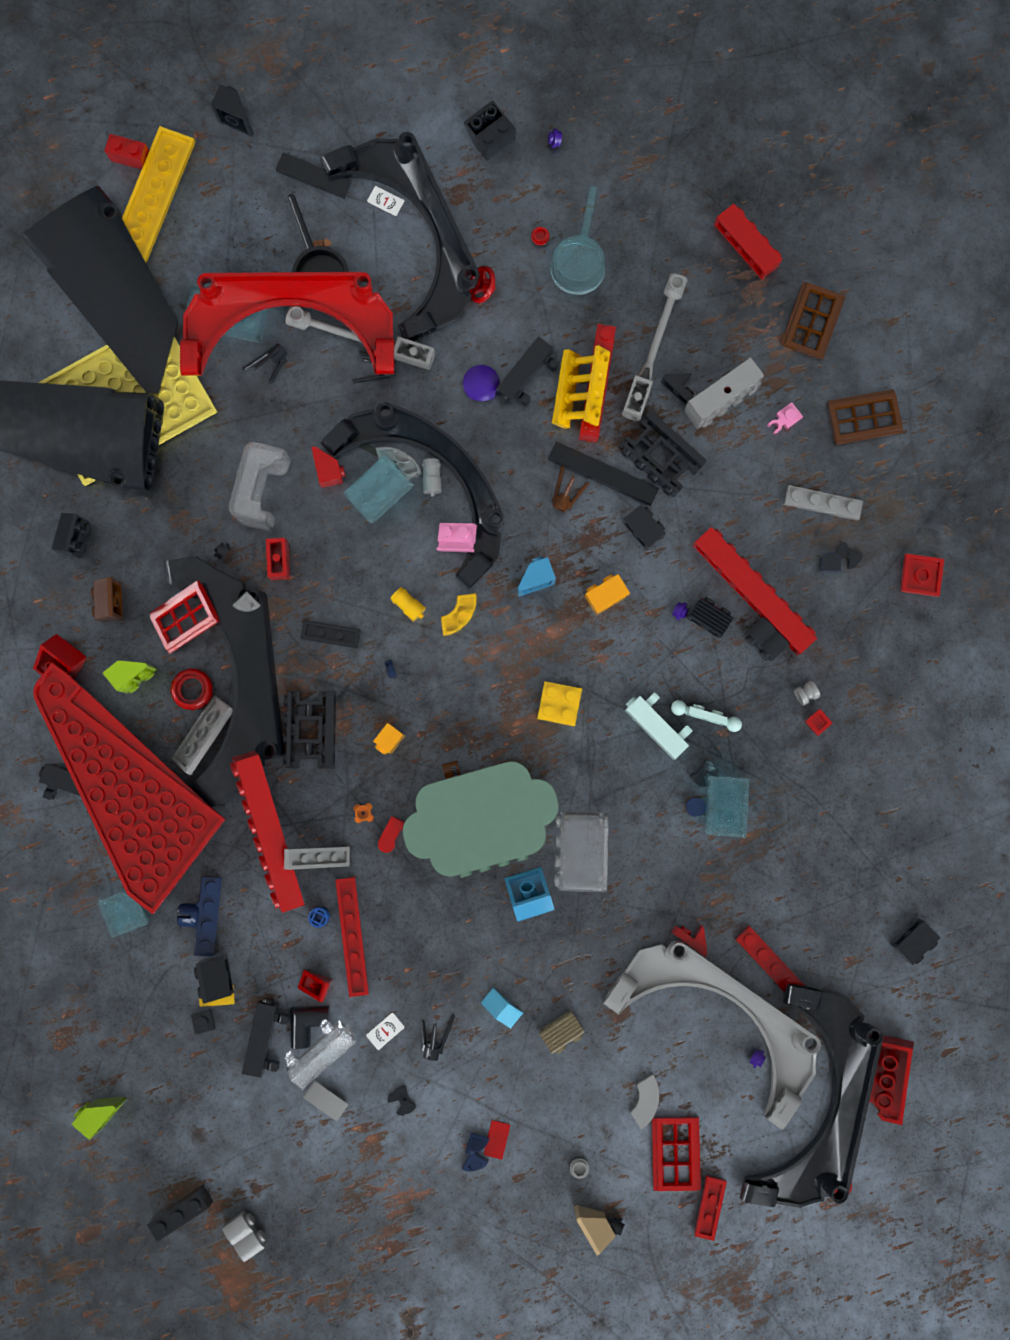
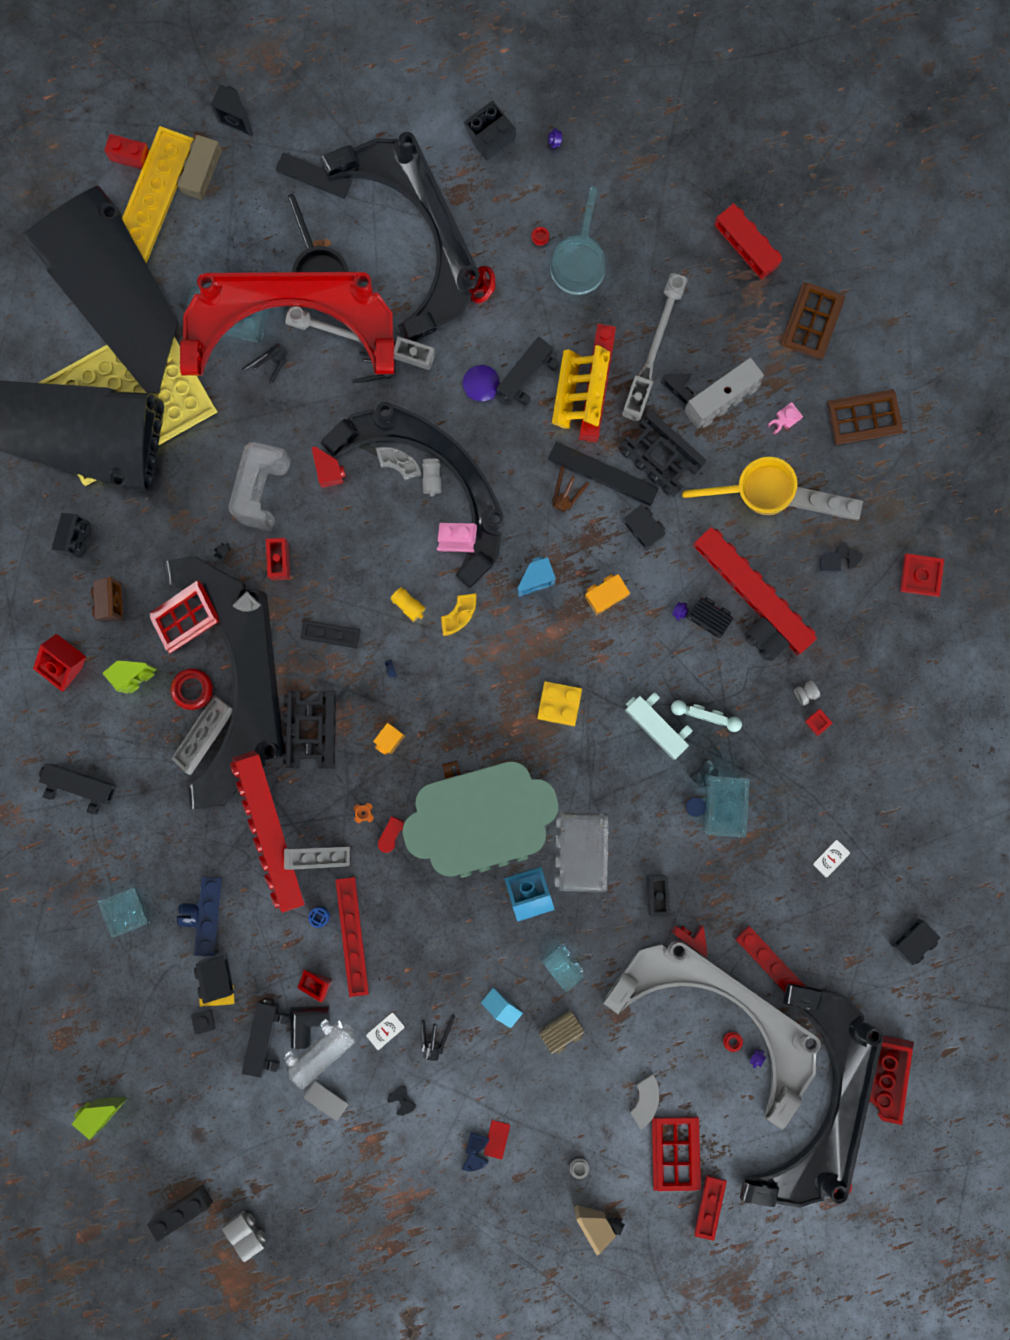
red wing [33,663,226,914] -> none
clear light blue brick [343,455,415,523] -> none
white sticker [367,186,404,216] -> none
none -> dark tan brick [177,135,222,201]
none -> clear light blue brick [541,945,584,993]
none -> black brick [647,875,670,917]
none -> yellow piece [682,457,797,515]
none -> red plate [723,1032,743,1052]
none -> white sticker [813,840,850,877]

